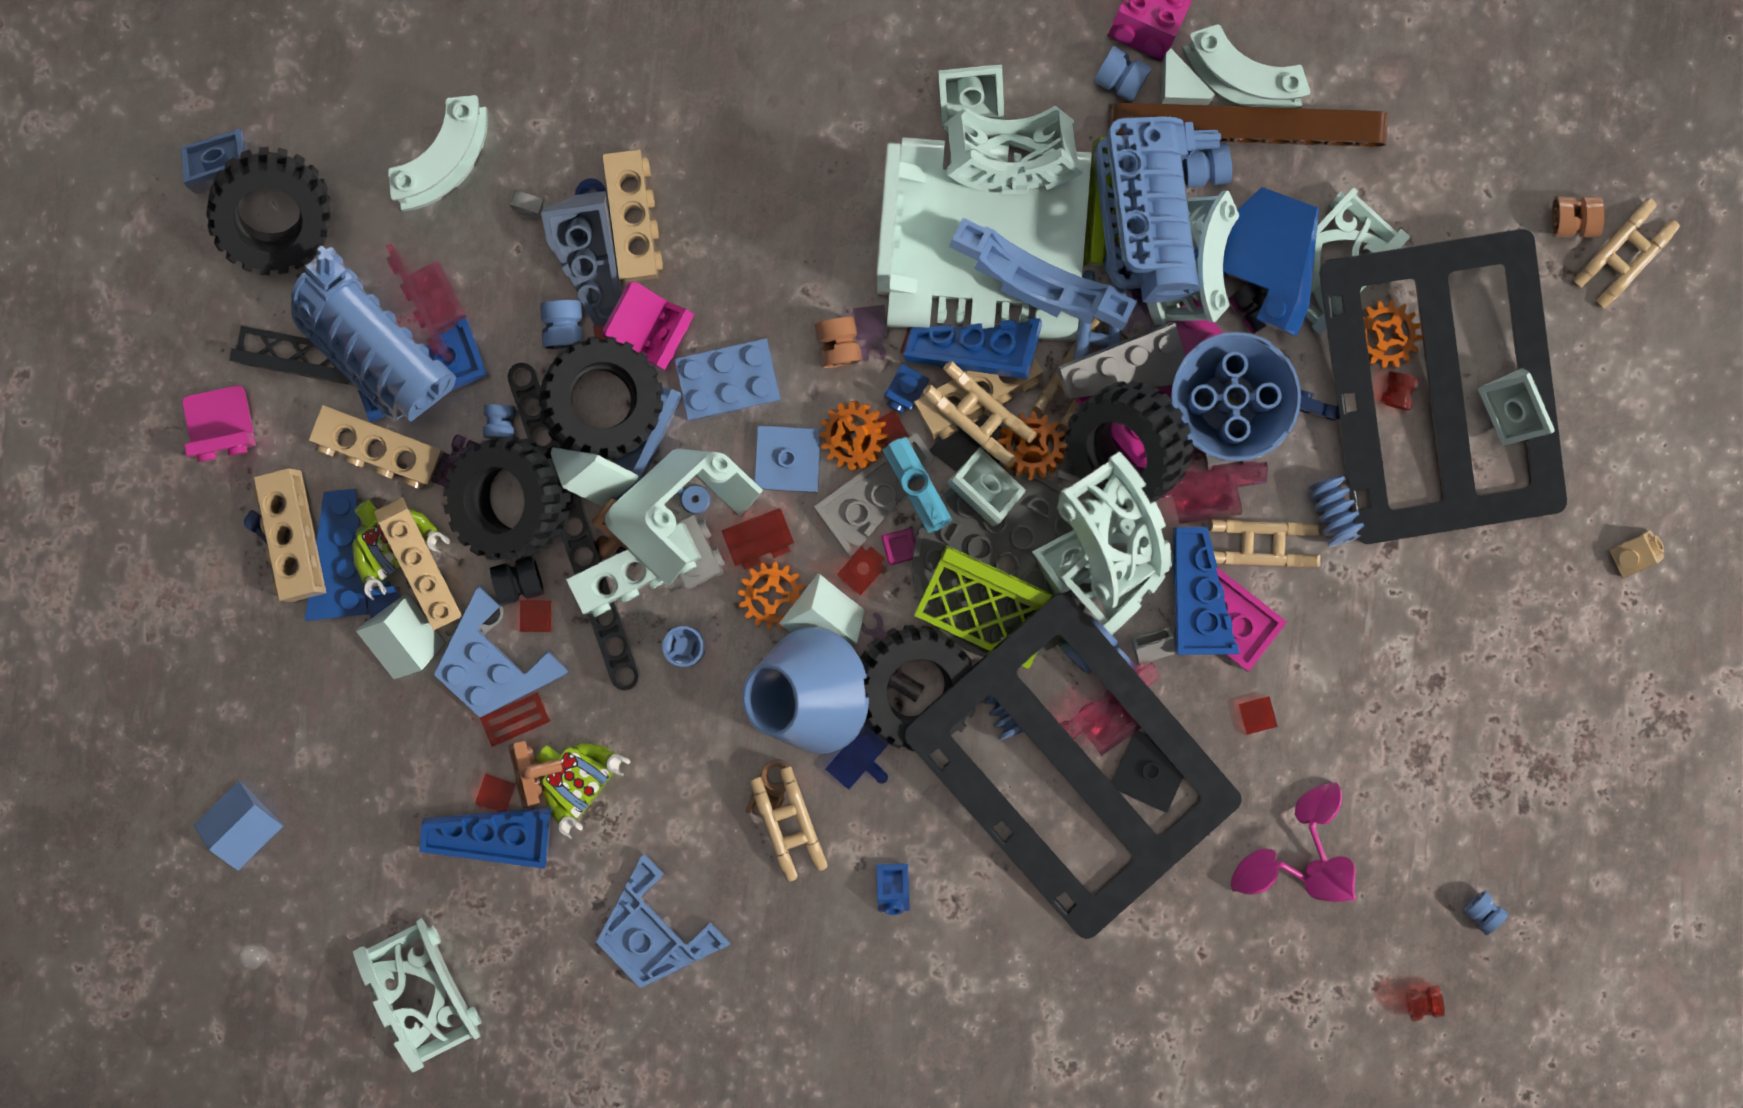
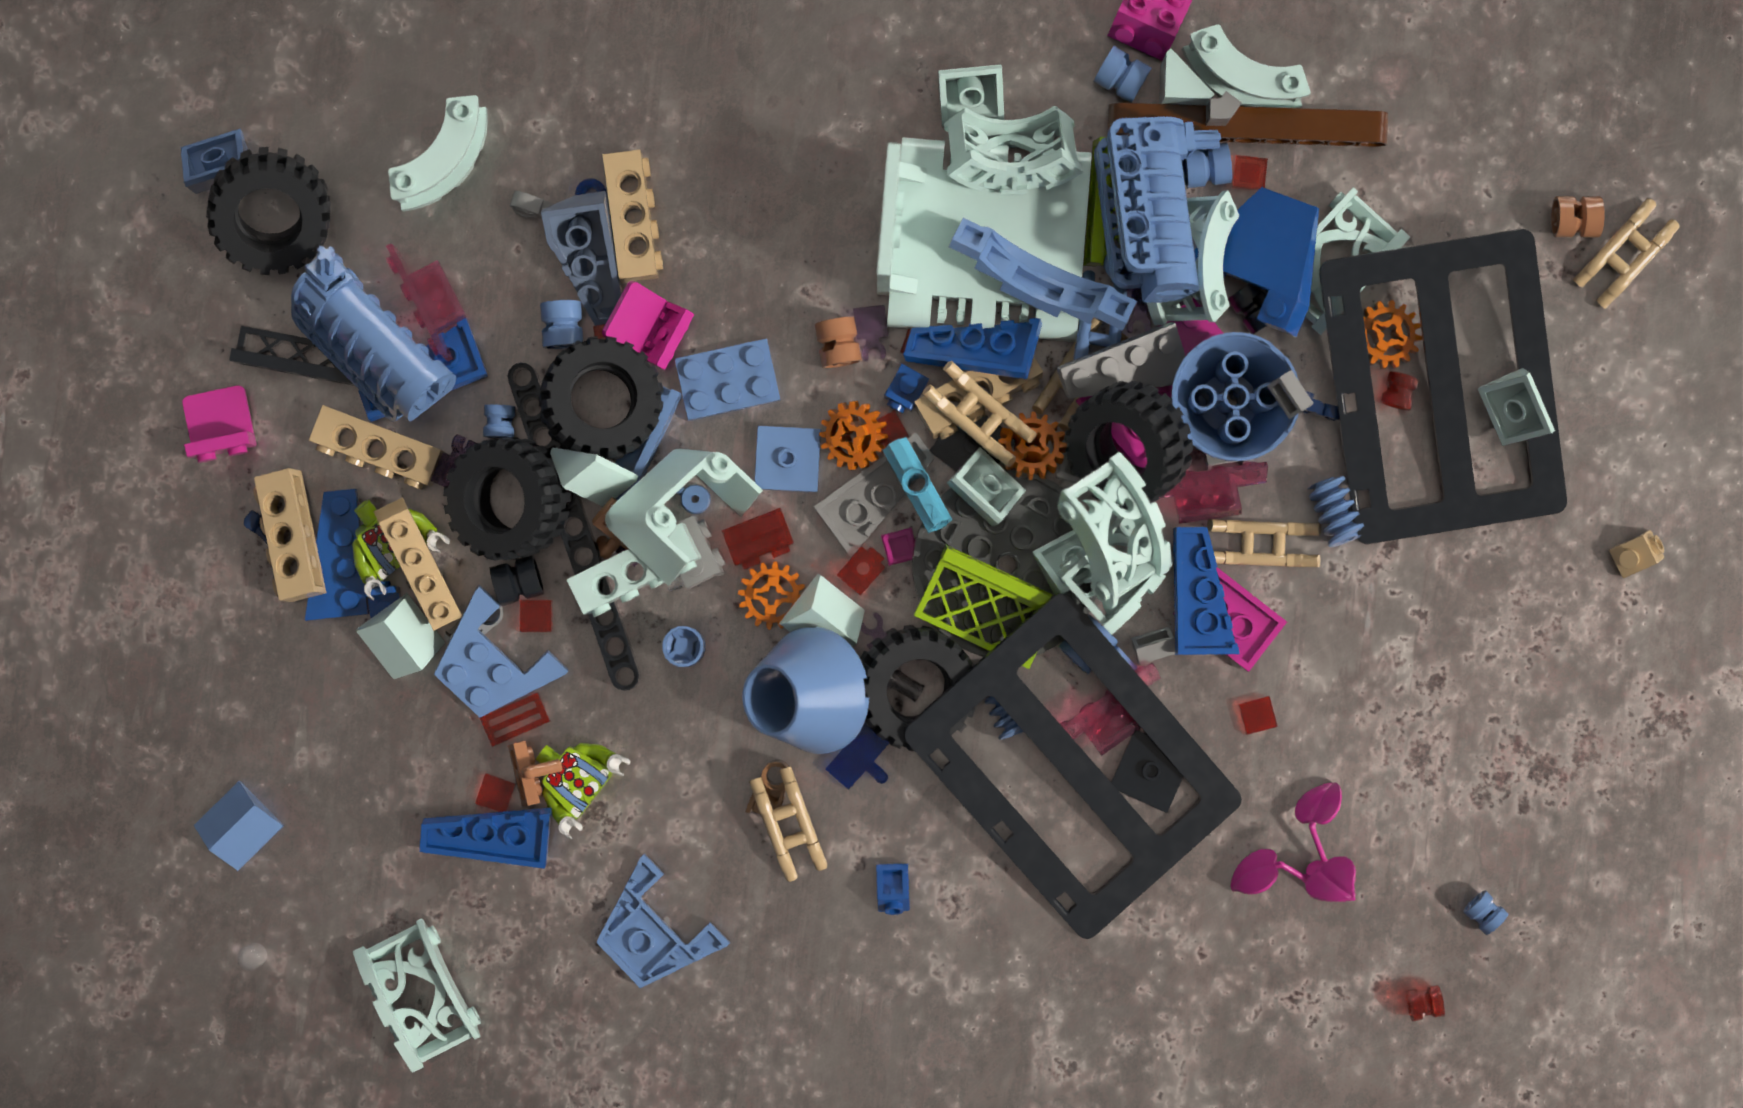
none -> light grey piece [1206,91,1242,126]
none -> clear red tile [1232,155,1268,191]
none -> light grey piece [1267,370,1314,419]

